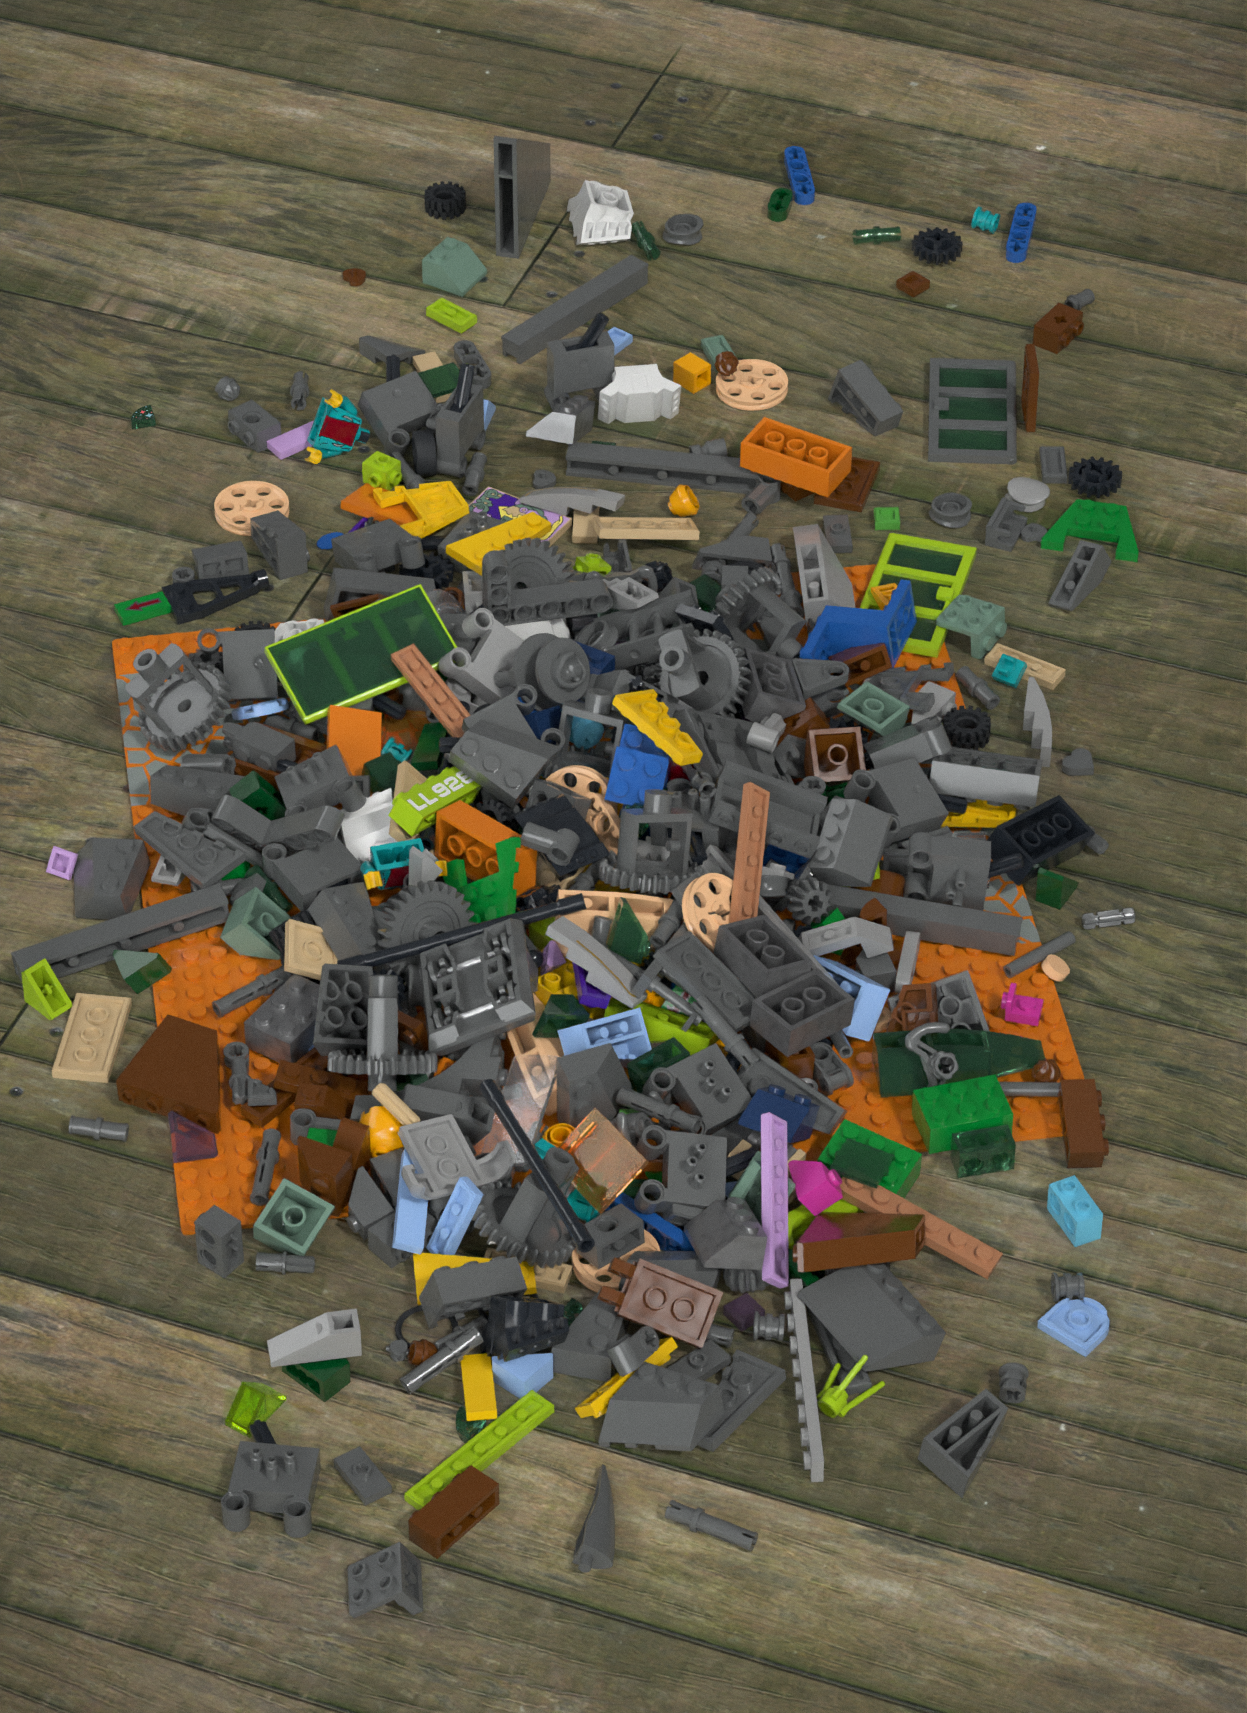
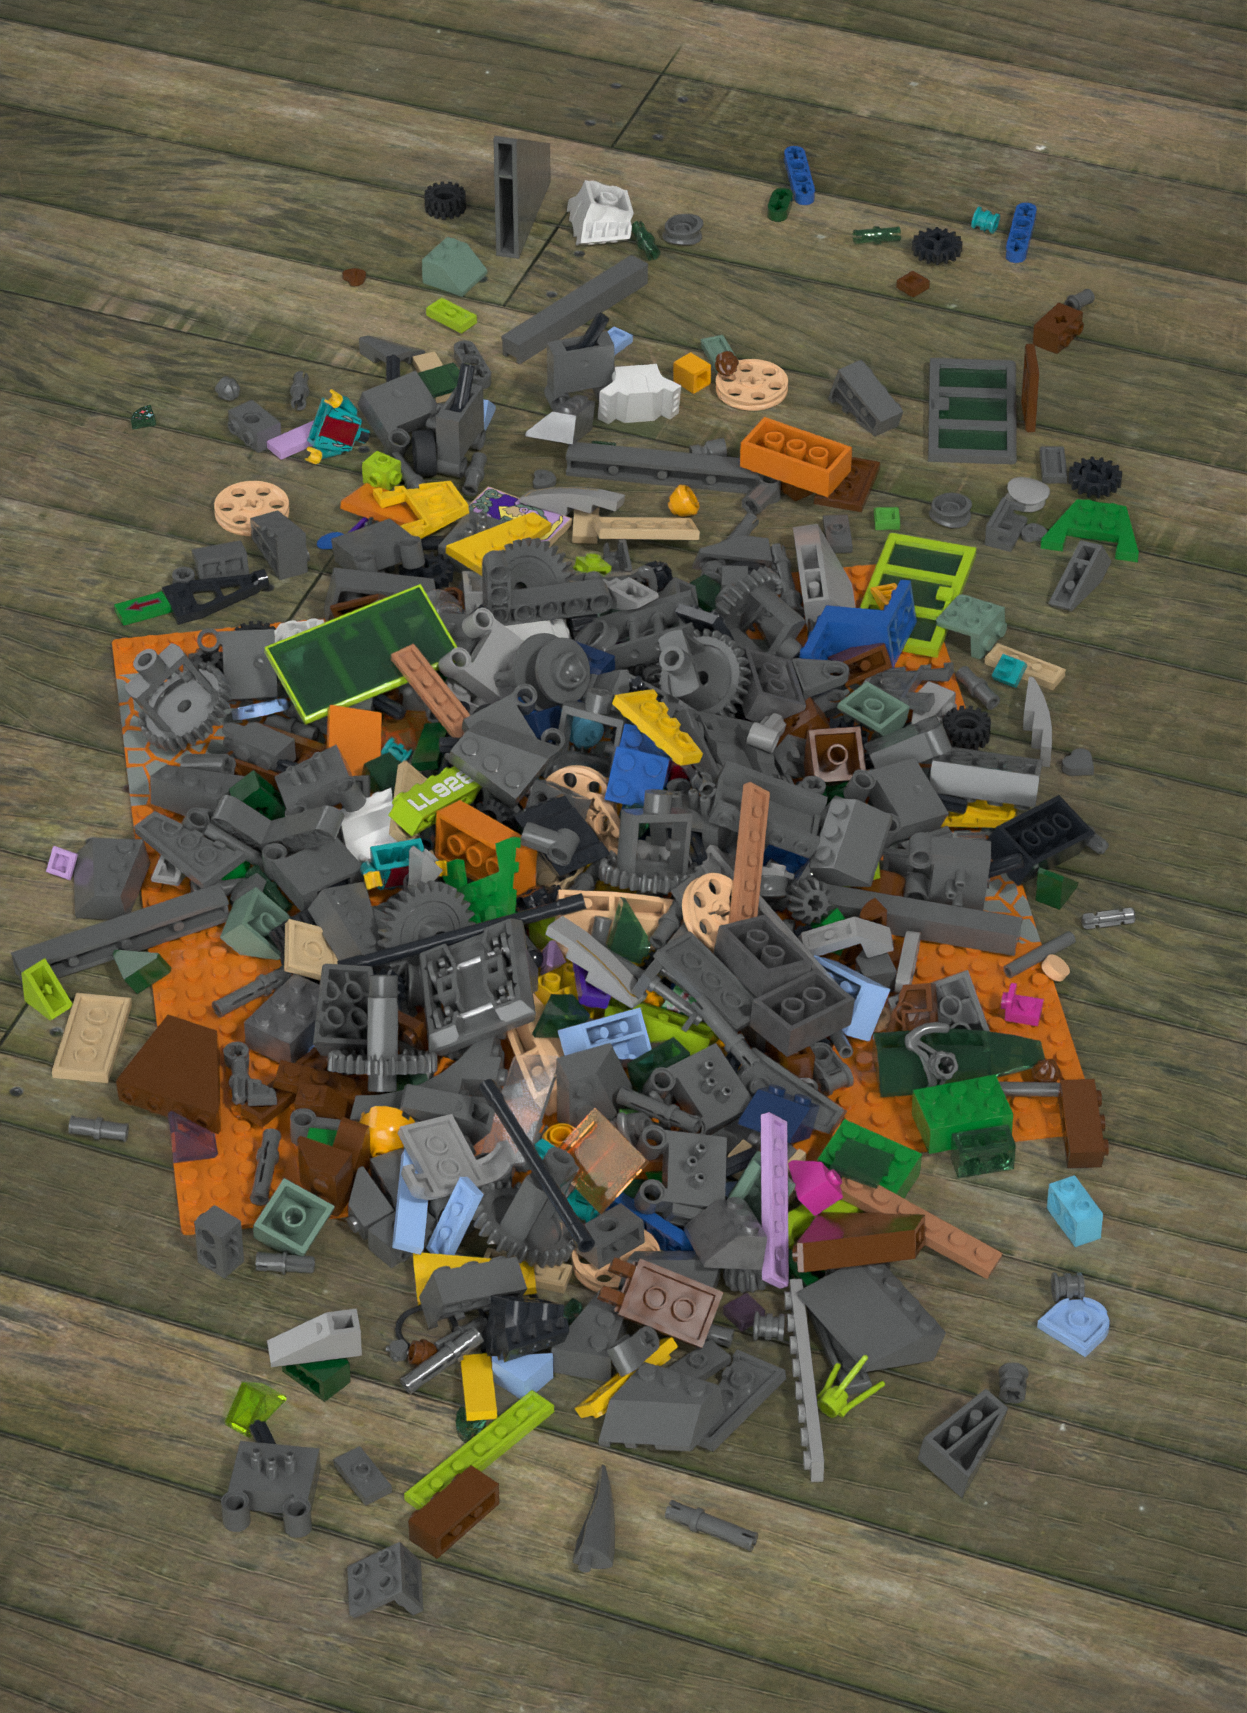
tan axle [372,1083,420,1126] -> none

